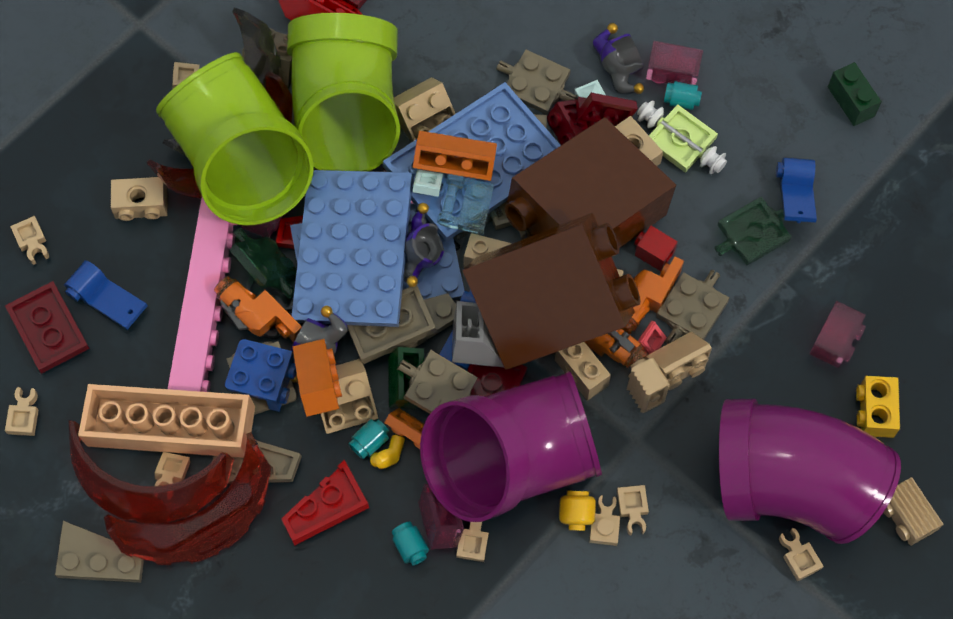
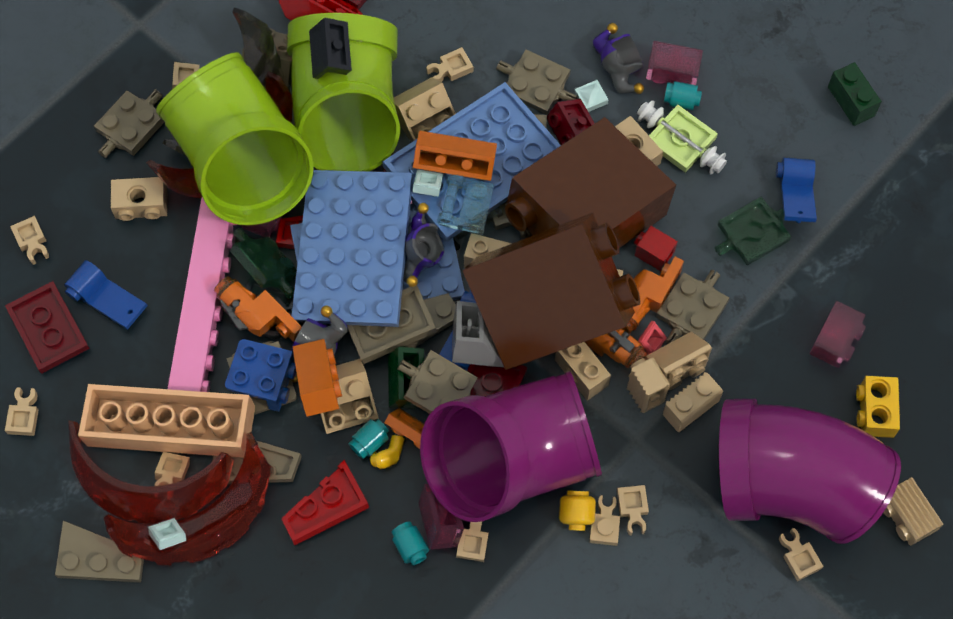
dark red bracket [576,92,638,126] -> none
none -> dark tan plate [94,89,164,158]
none -> light aqua tile [148,518,186,550]
none -> black panel [309,17,352,79]
none -> tan plate [426,47,474,82]
none -> tan brick [663,372,723,432]

